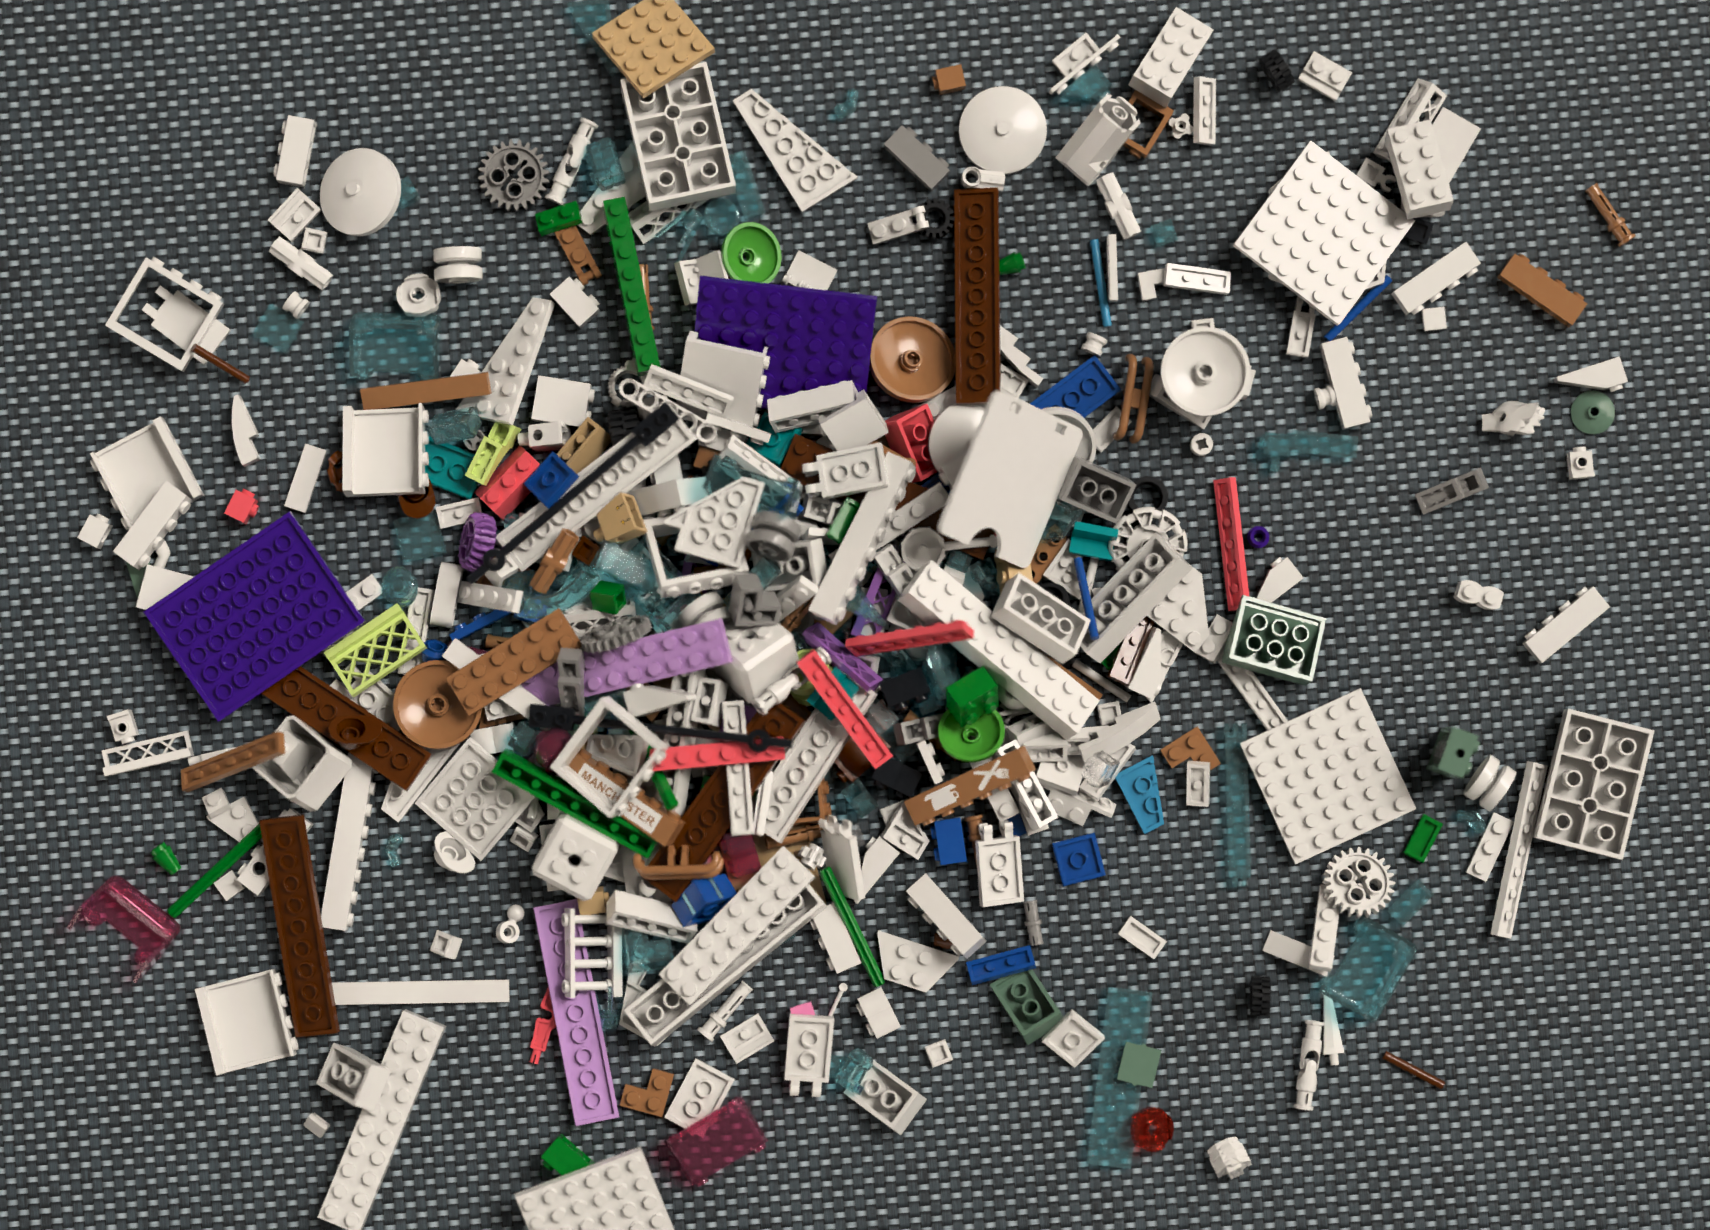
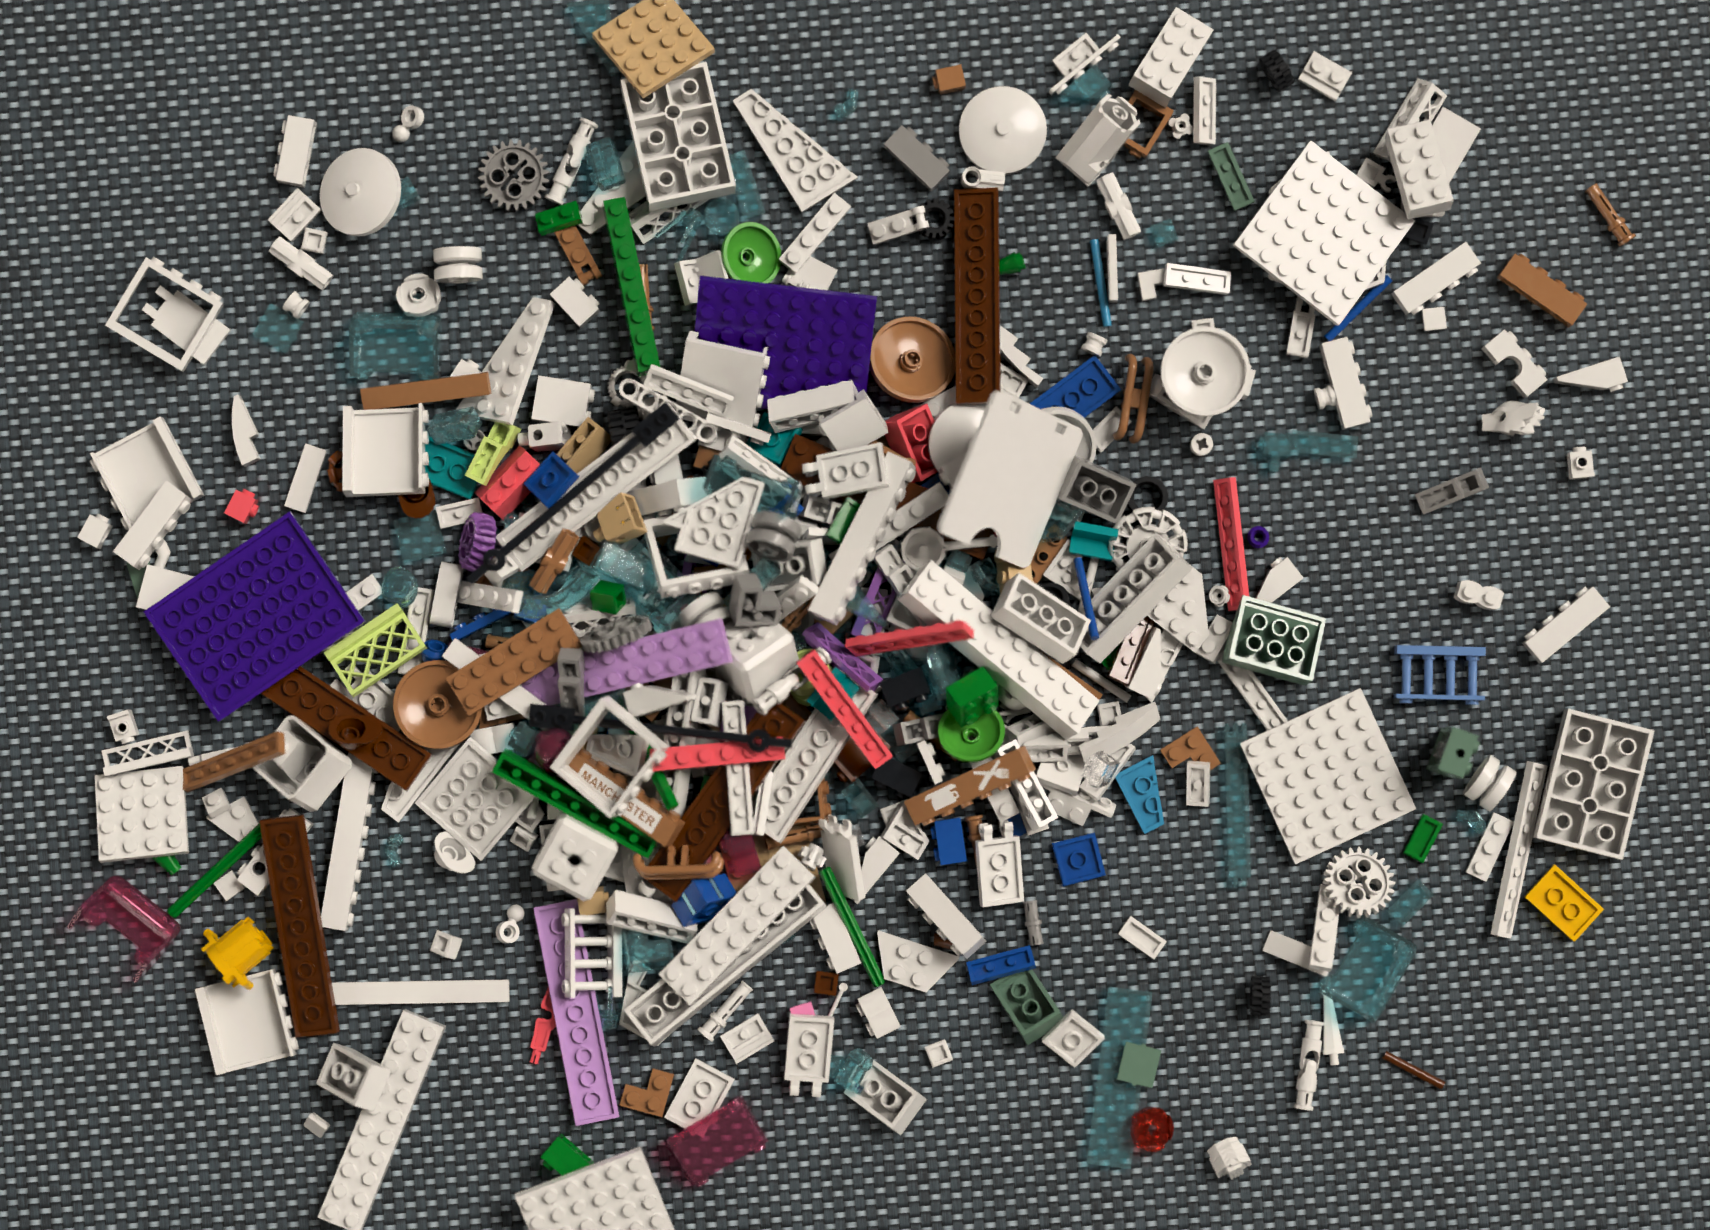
reddish brown bar [191,343,250,384] -> none
sand green dish [1571,391,1615,435] -> none
none -> white plate [95,766,189,863]
none -> yellow container [201,917,274,990]
none -> white plate [392,105,424,142]
none -> white plate [779,193,851,274]
none -> reddish brown plate [814,971,839,996]
none -> sand green plate [1207,142,1255,212]
none -> white plate [1209,585,1230,607]
none -> medium blue fence [1394,645,1486,705]
none -> white arch [1481,329,1548,398]
none -> yellow plate [1524,864,1604,942]

